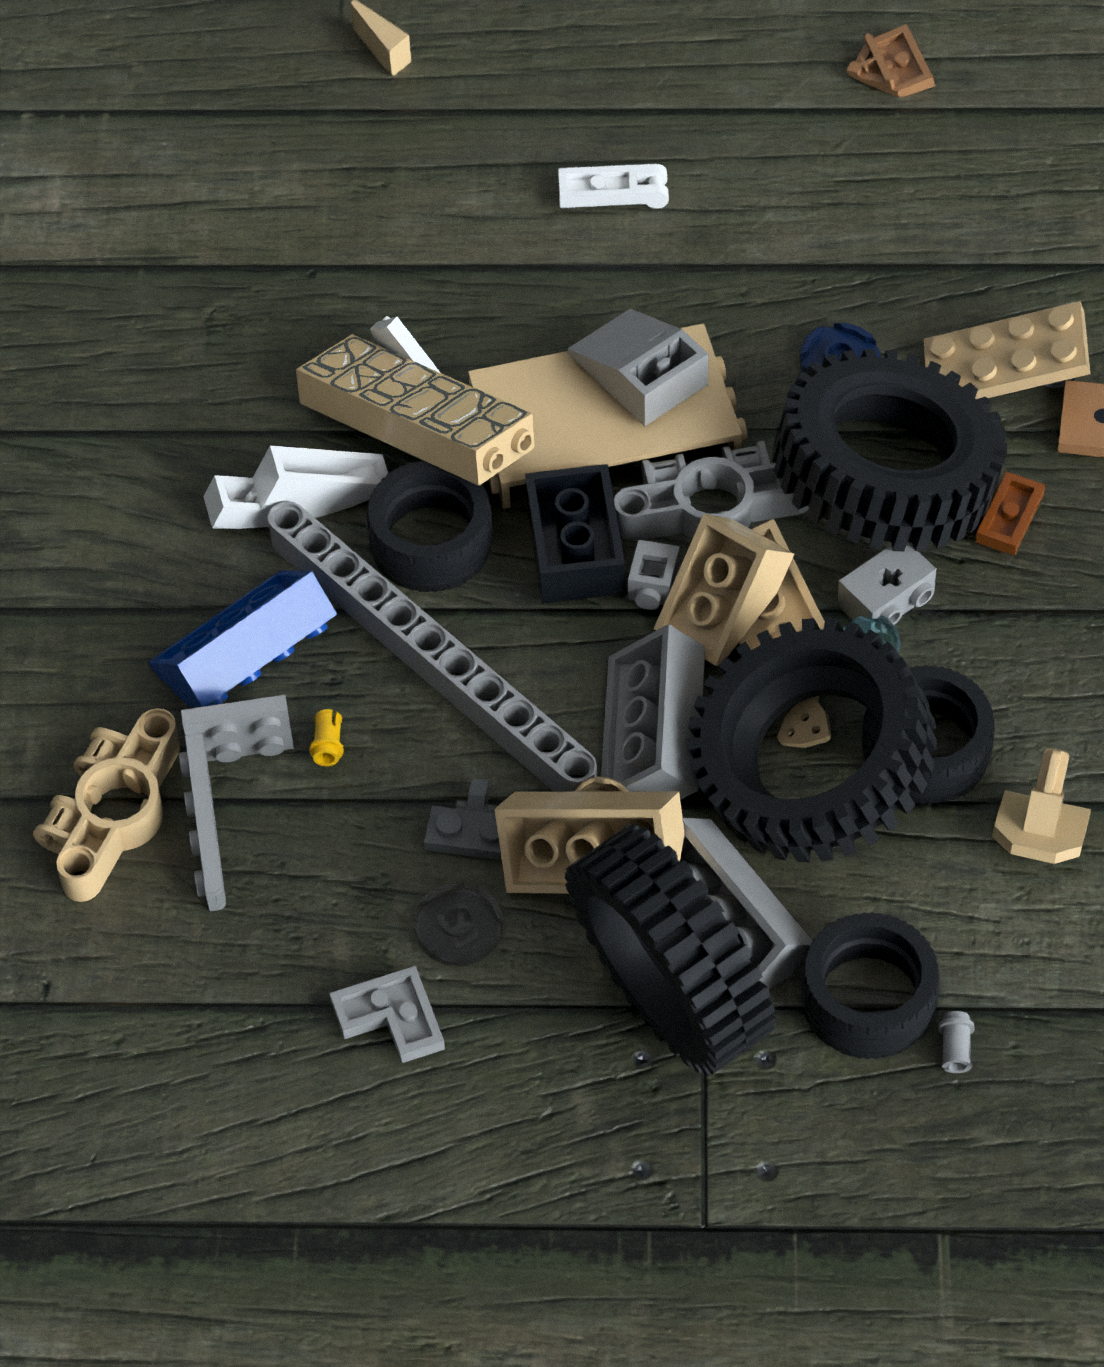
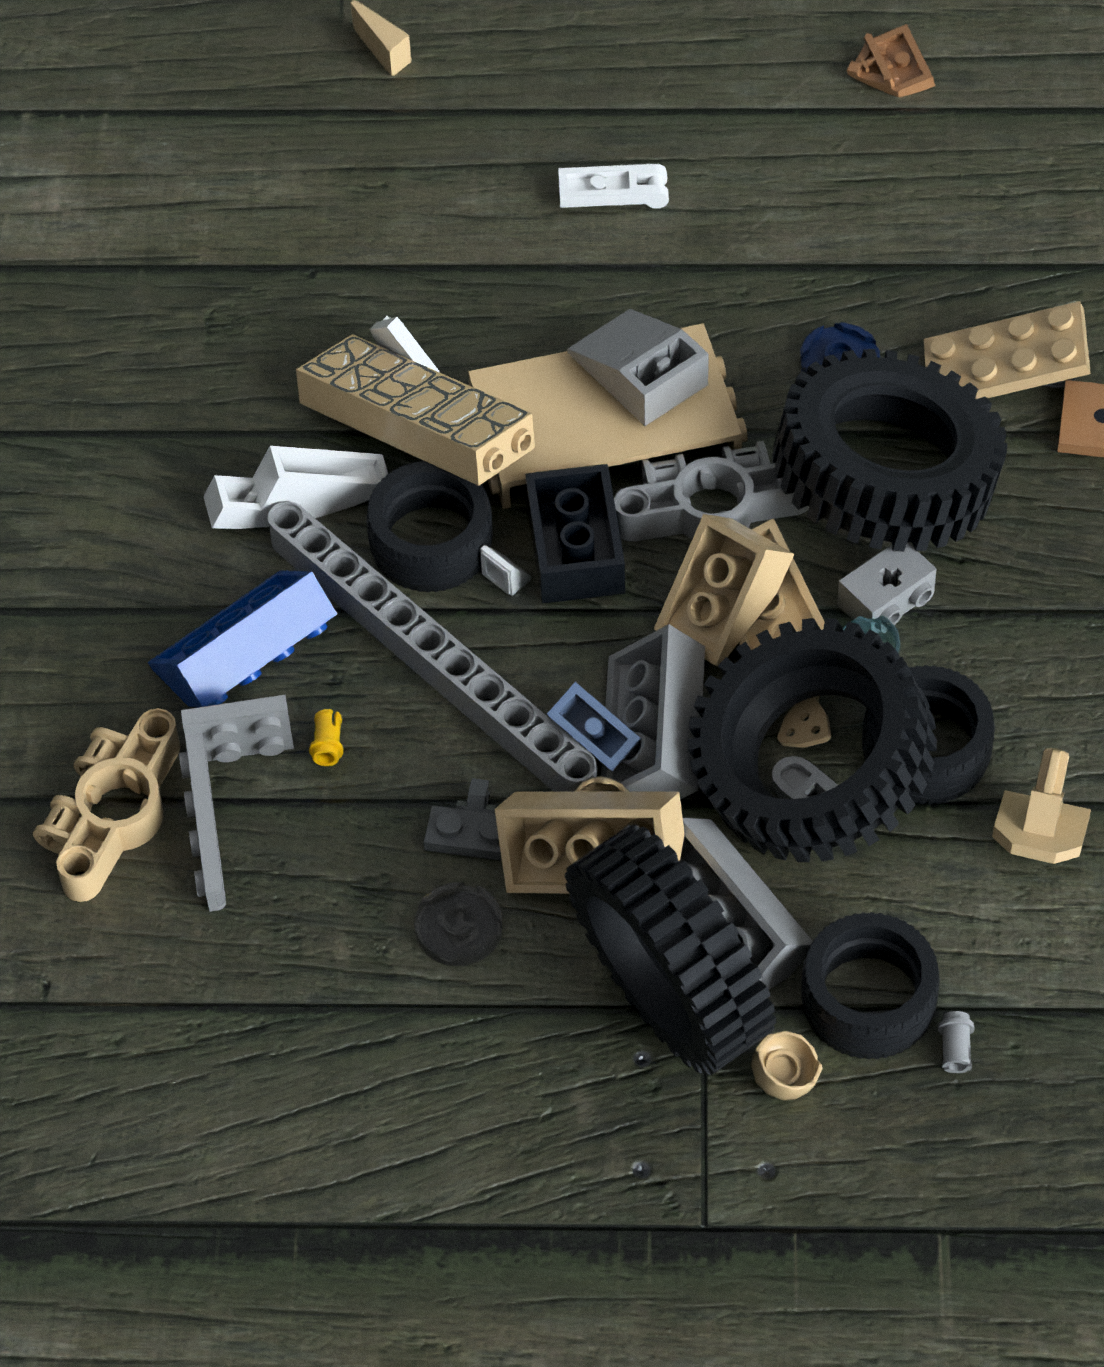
light grey plate [329,966,445,1063] -> none
light grey brick [628,540,680,610] -> none
dark orange plate [975,471,1045,556] -> none
none -> white slope [480,545,532,596]
none -> sand blue slope [547,682,641,772]
none -> tan hair [751,1030,822,1100]
none -> light grey plate [772,756,838,799]

